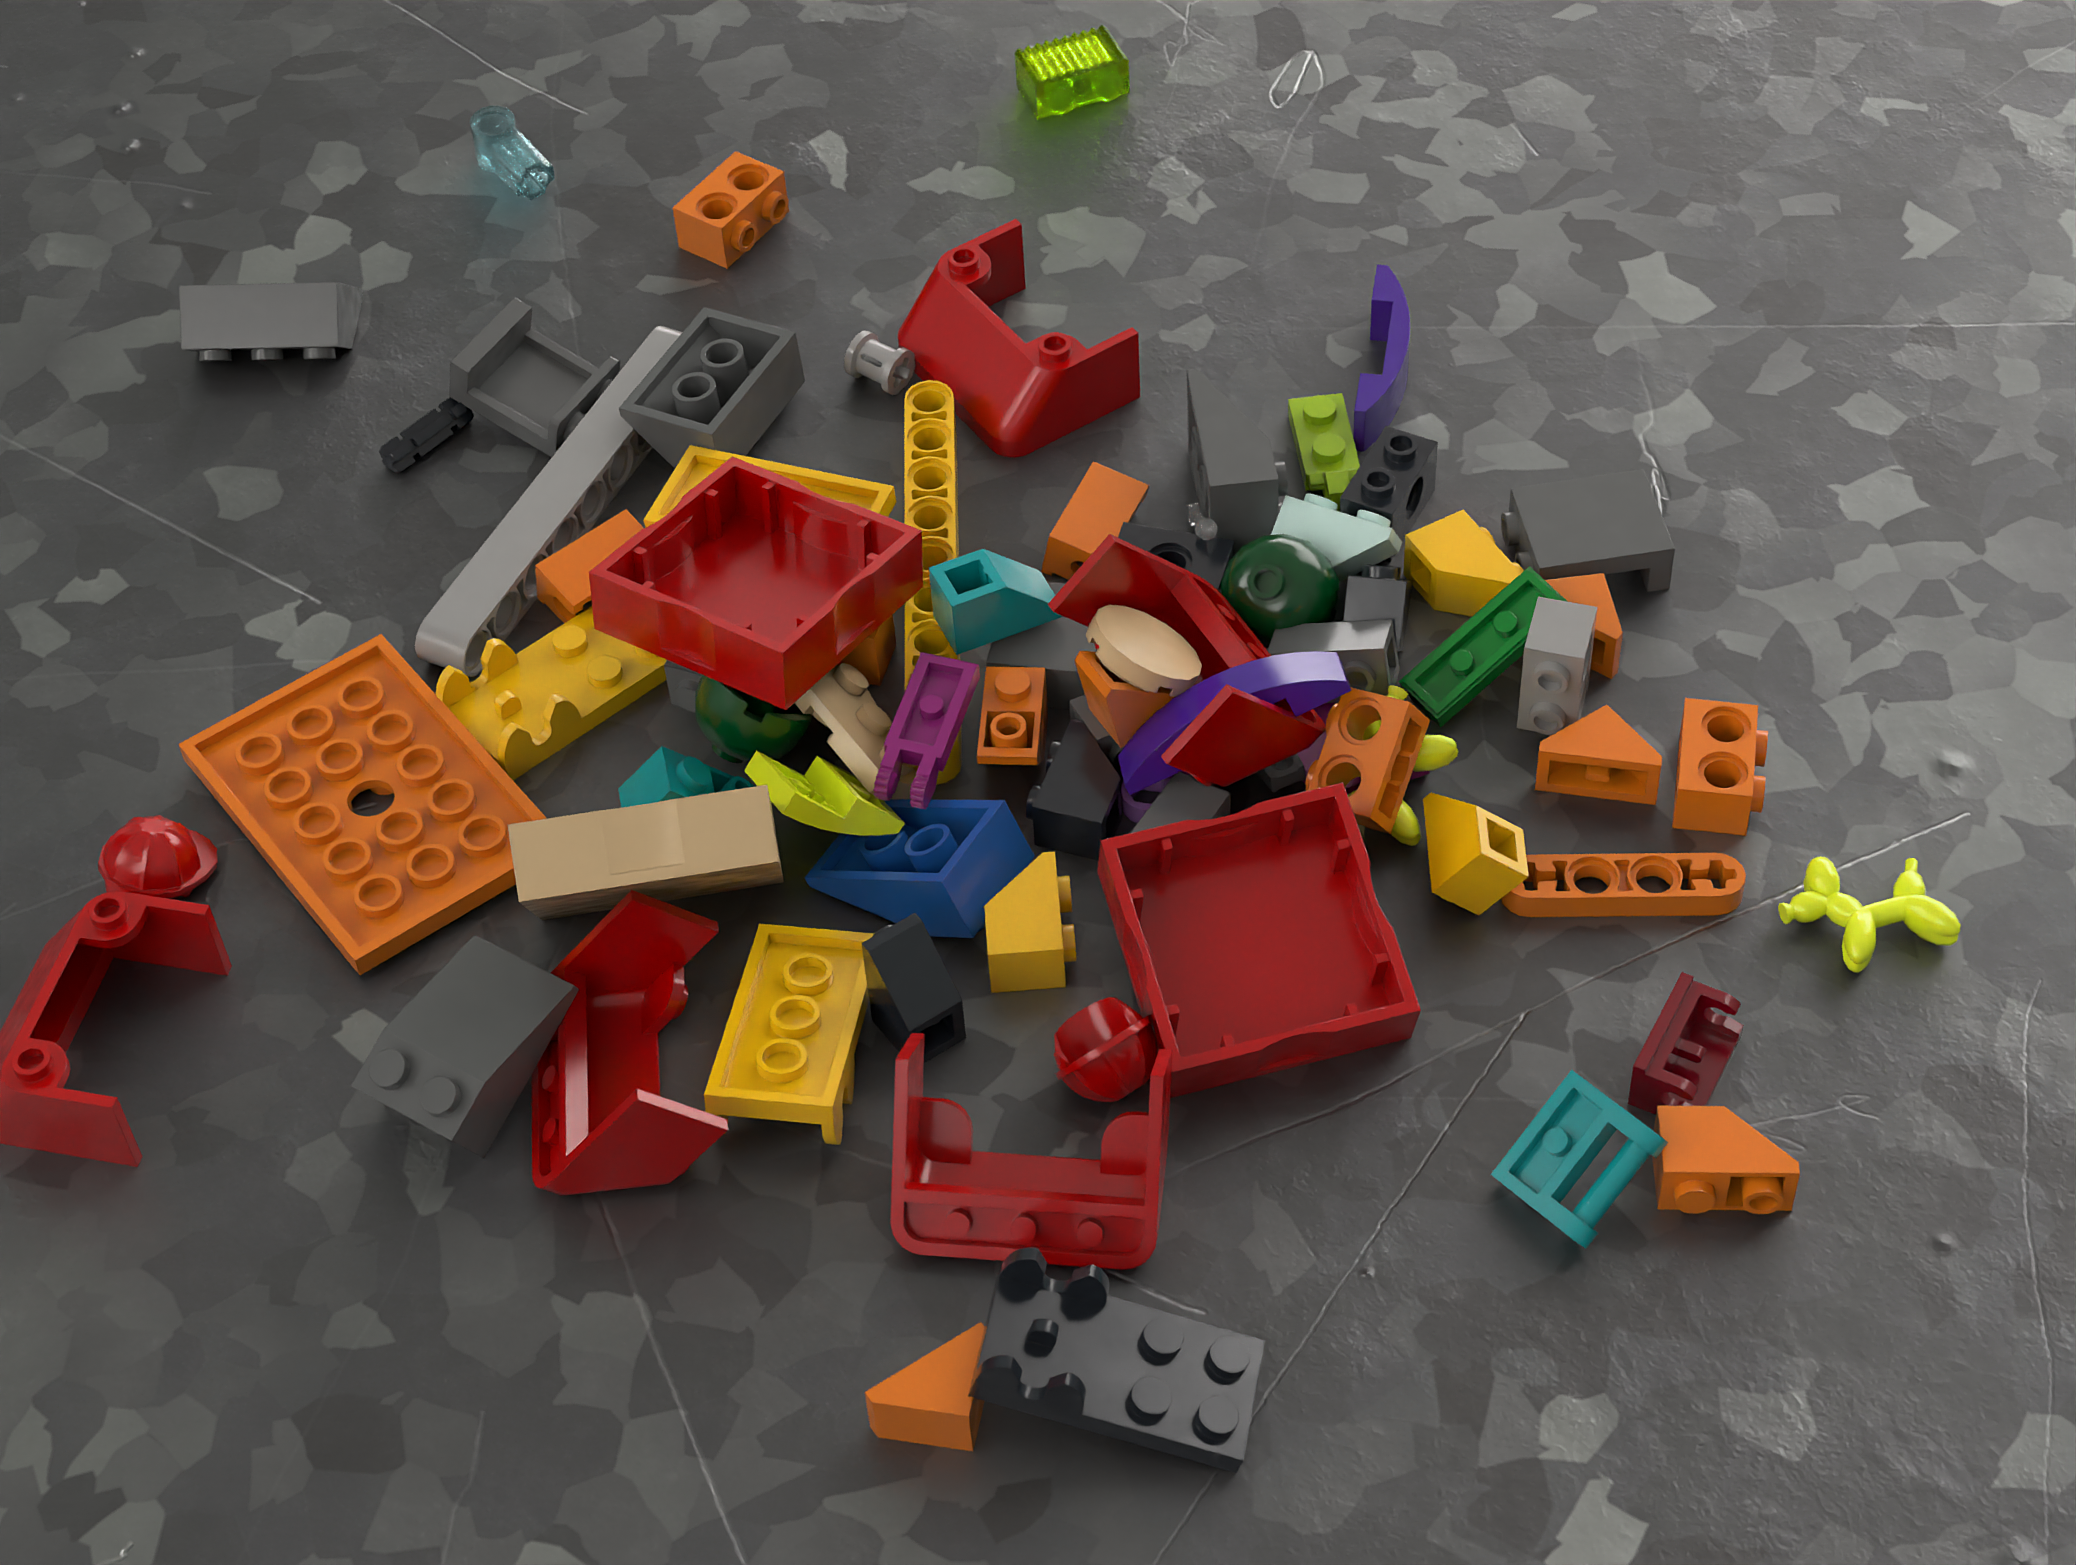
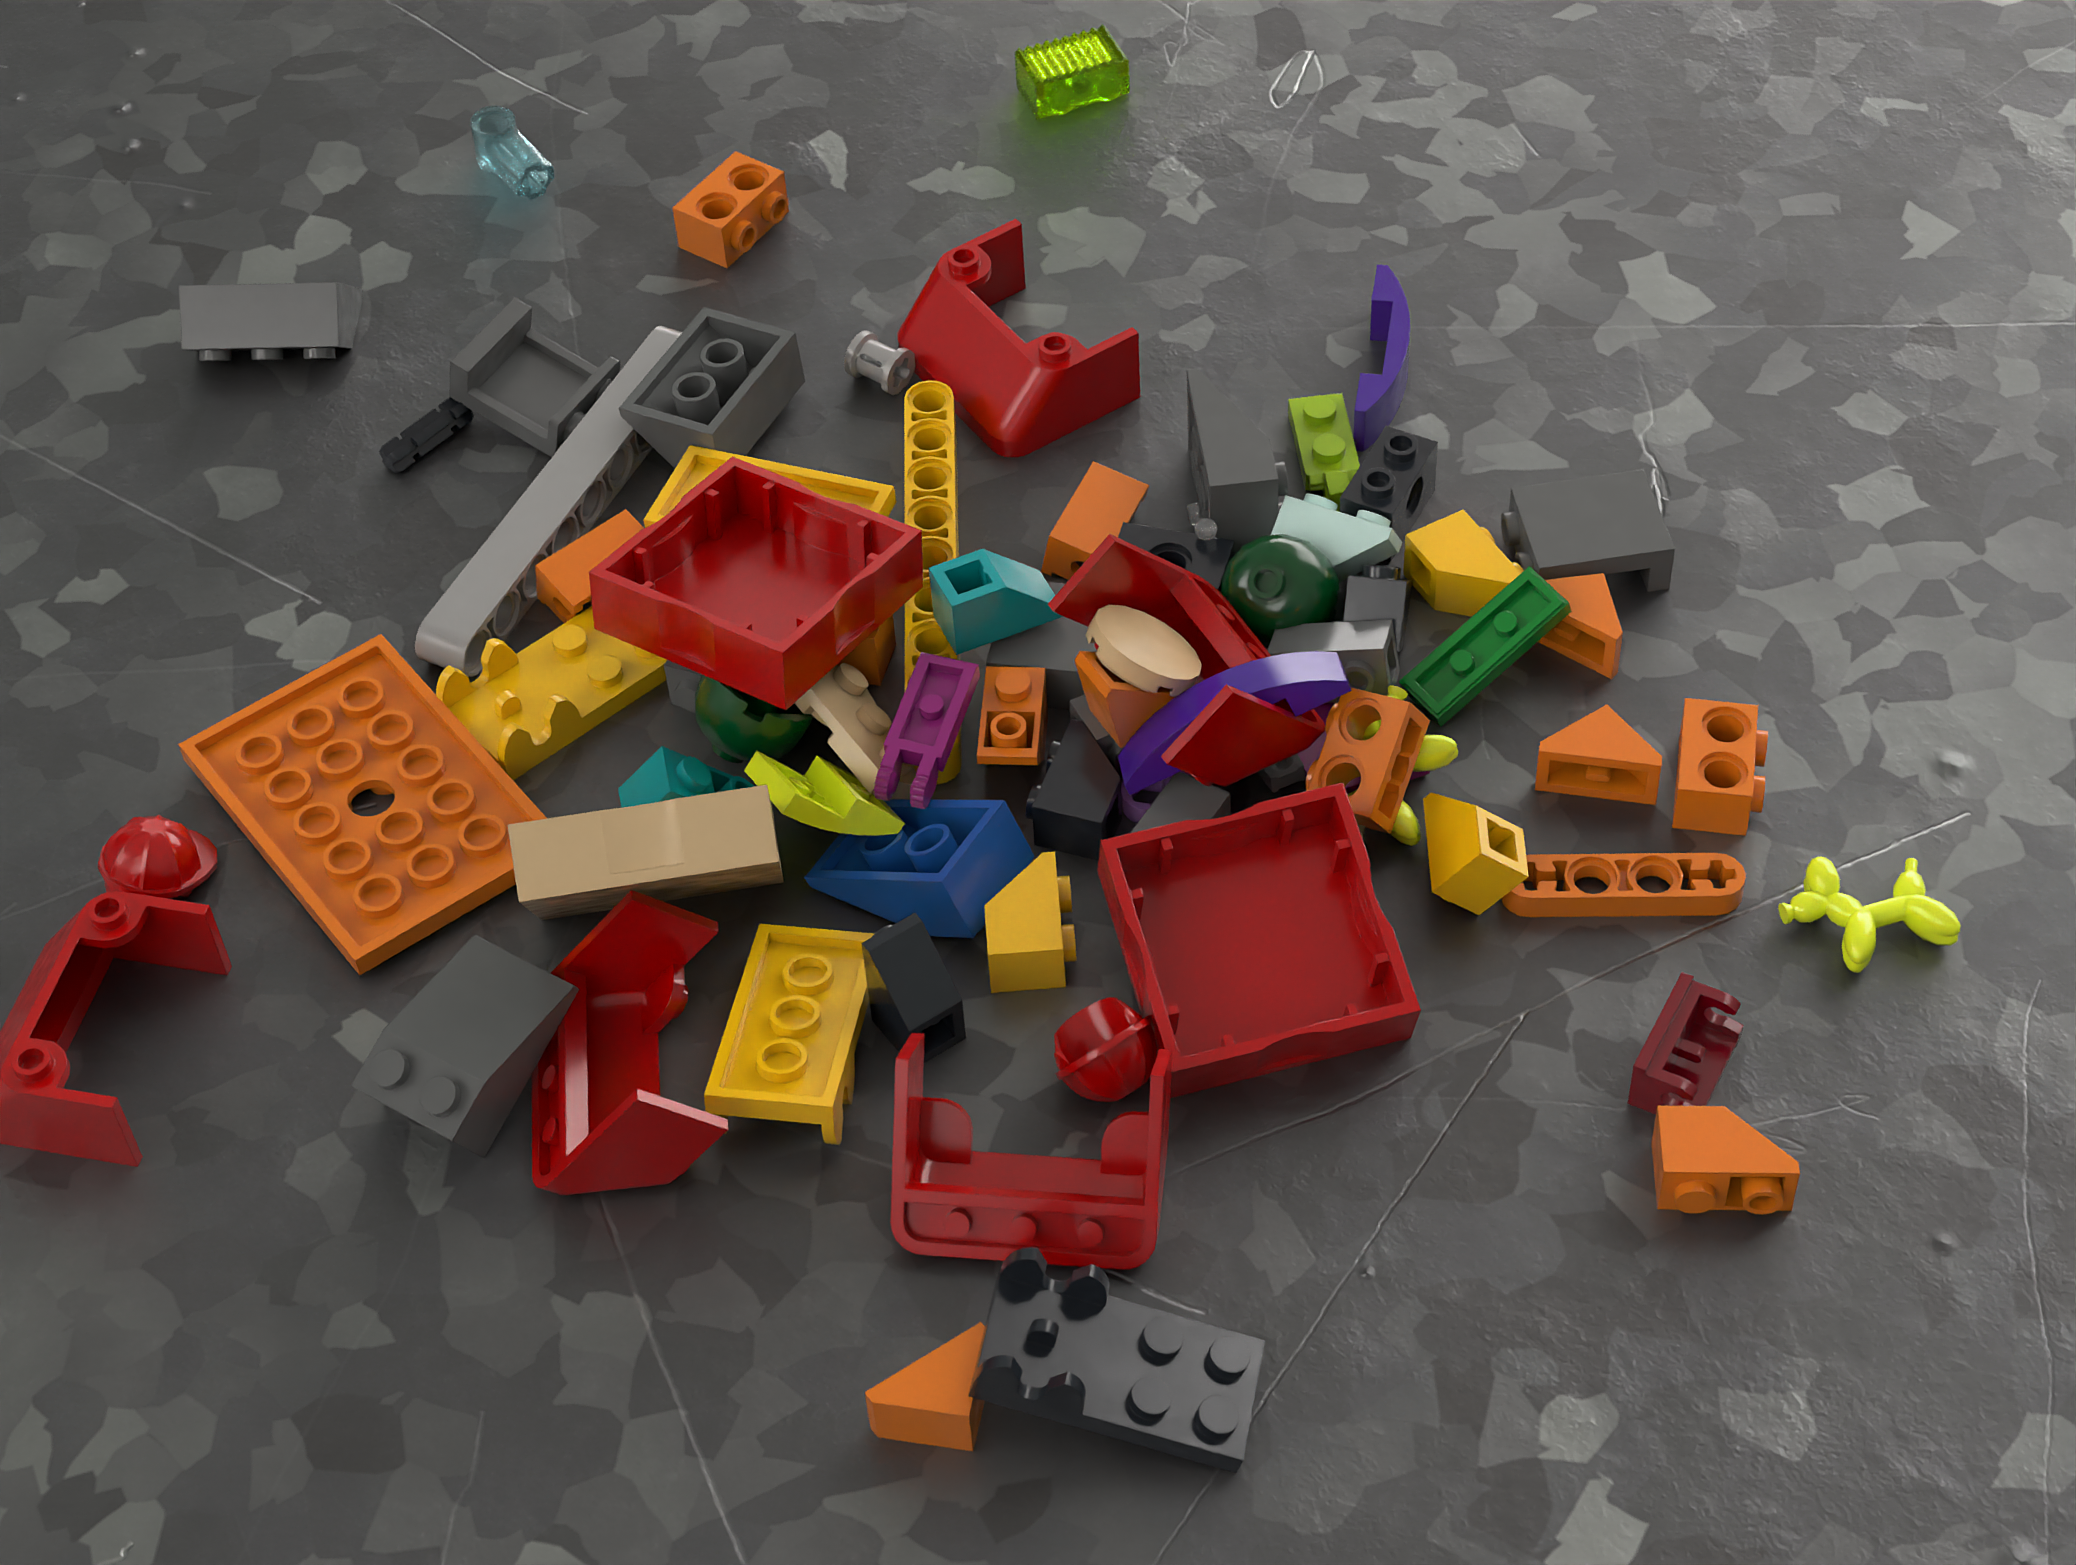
teal plate [1491,1070,1668,1249] -> none
light grey brick [1517,597,1598,735] -> none

